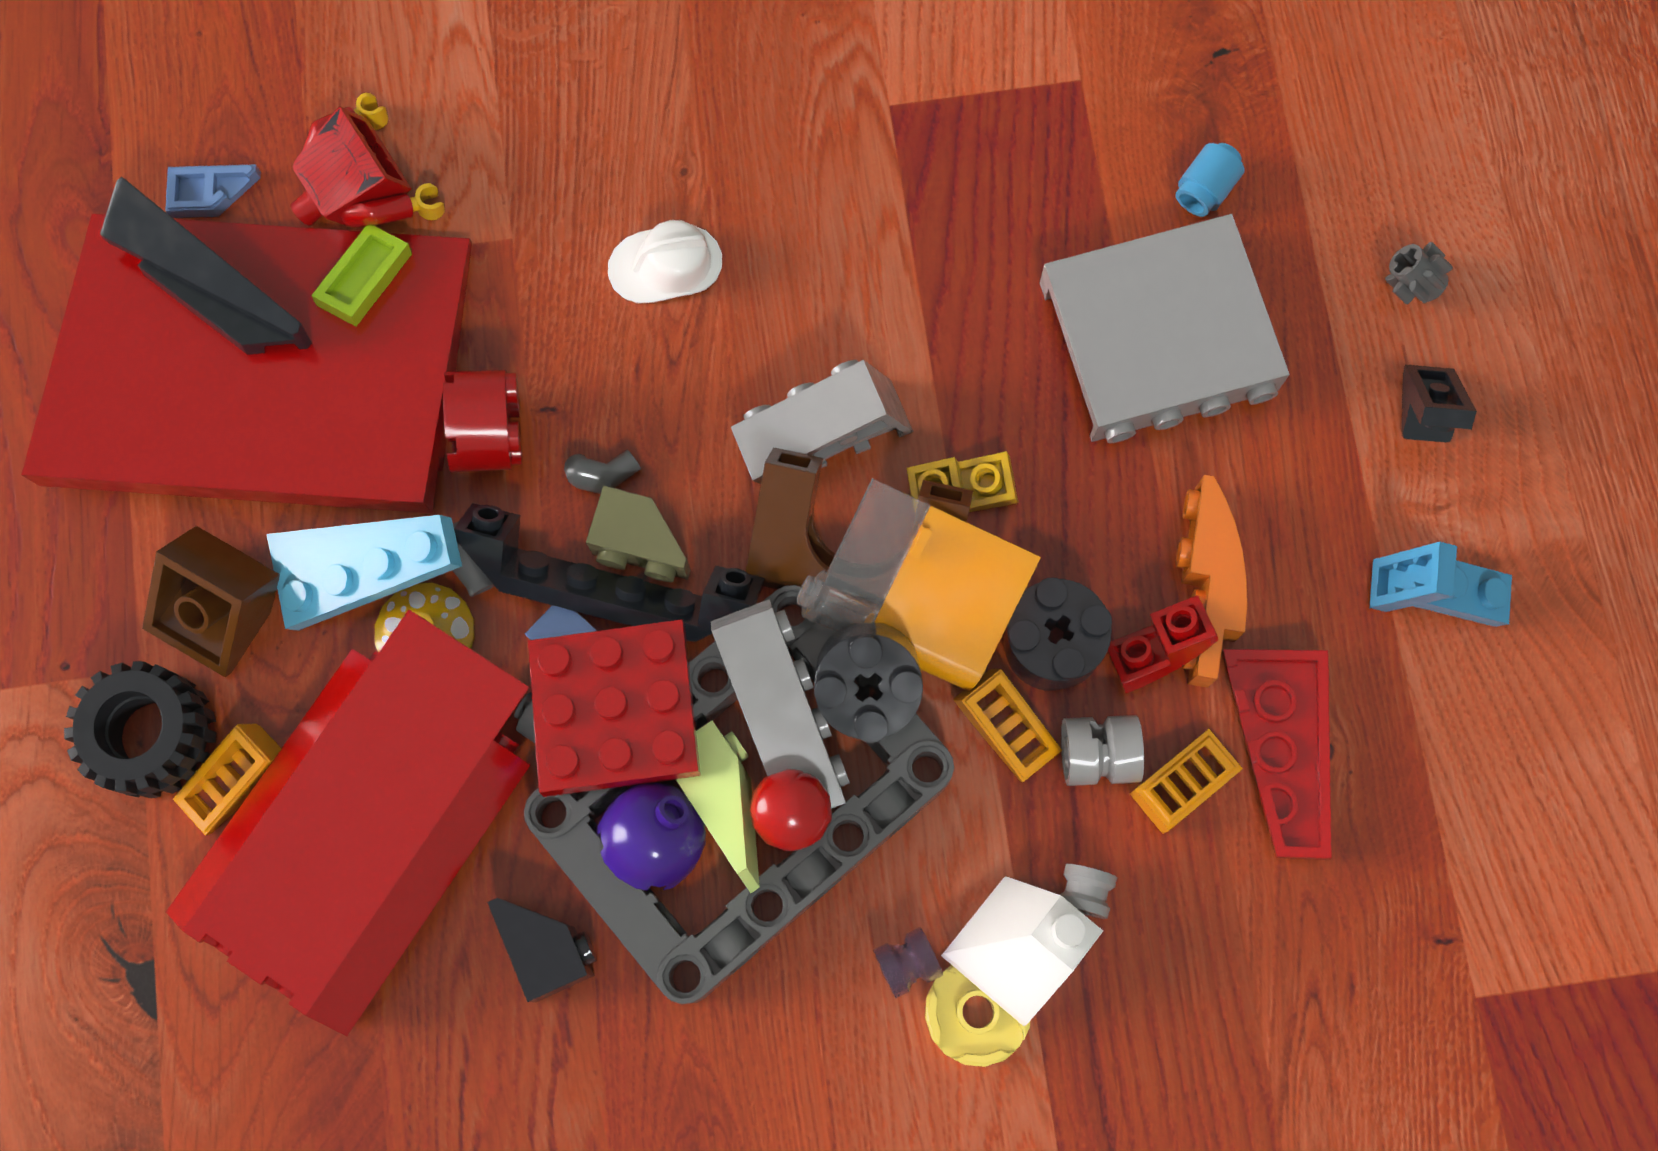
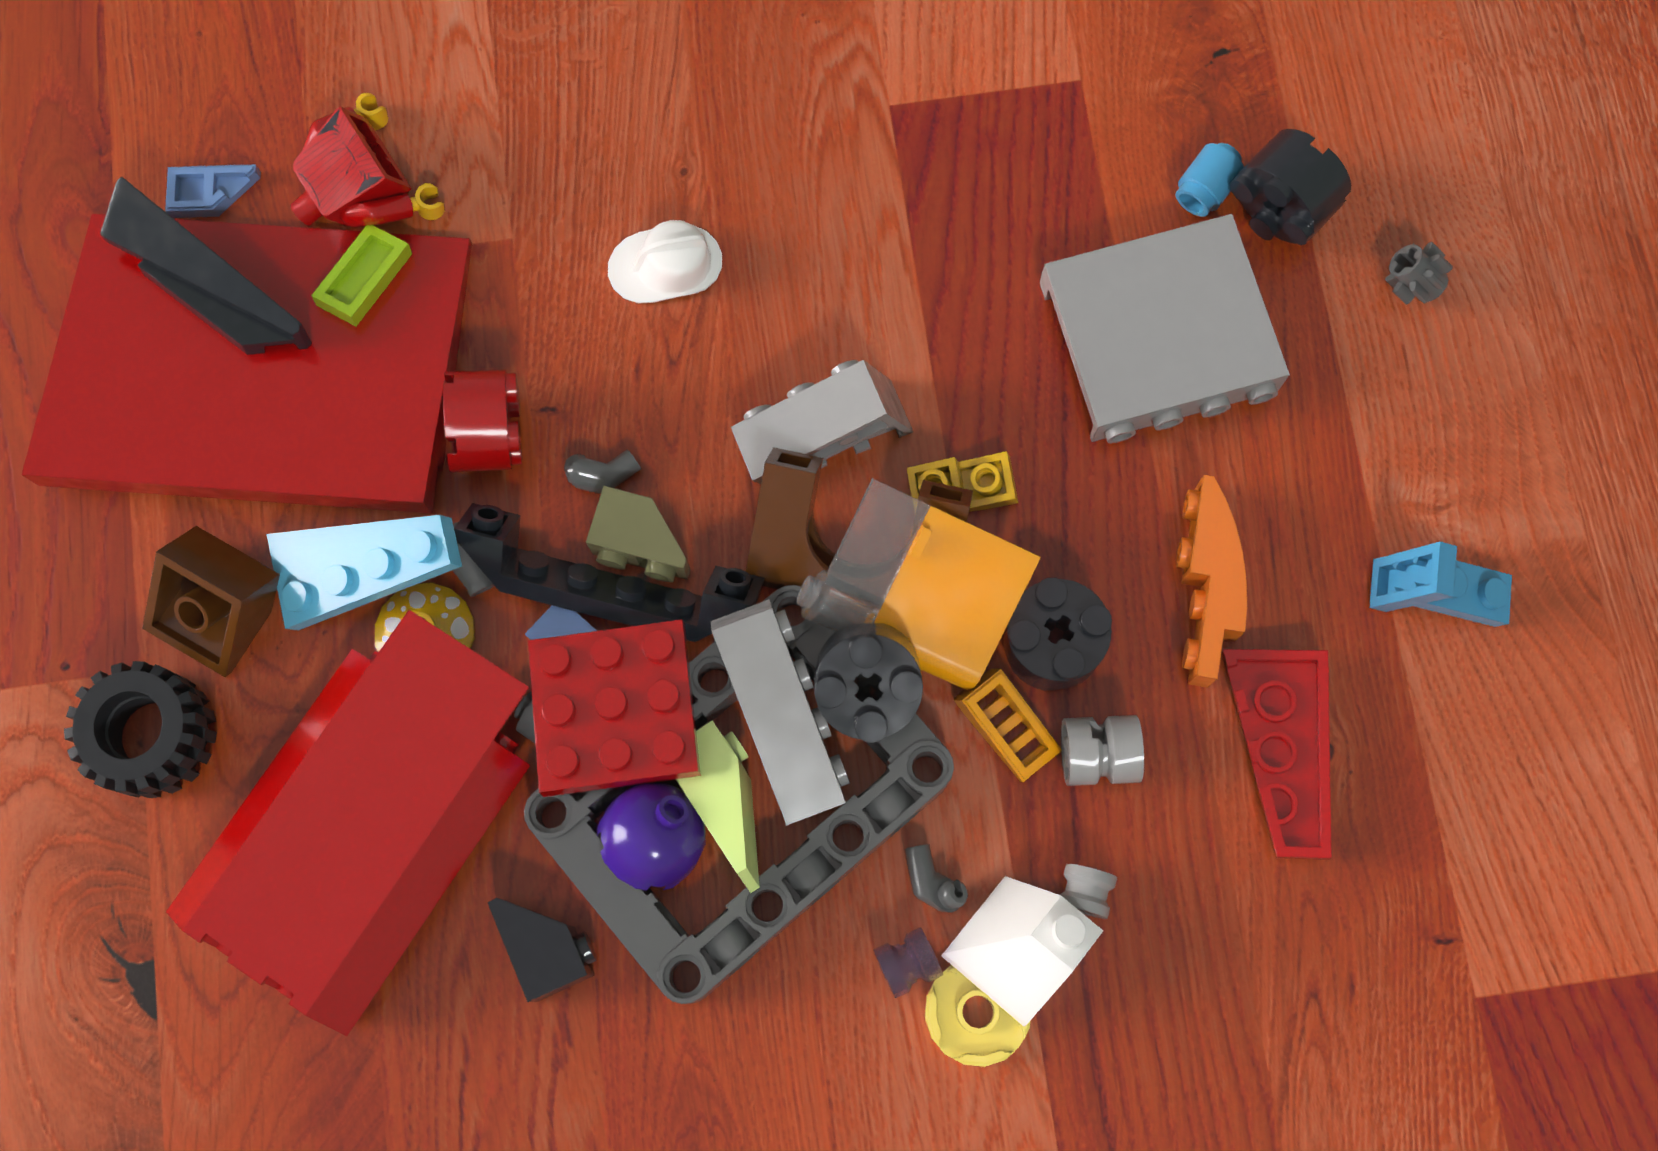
light orange slope [173,724,281,835] -> none
red hair [750,769,832,851] -> none
red slope [1108,595,1218,694] -> none
light orange slope [1129,729,1243,834] -> none
black slope [1401,364,1477,443] -> none
none -> dark grey arm [904,844,968,912]
none -> black brick [1230,129,1352,245]

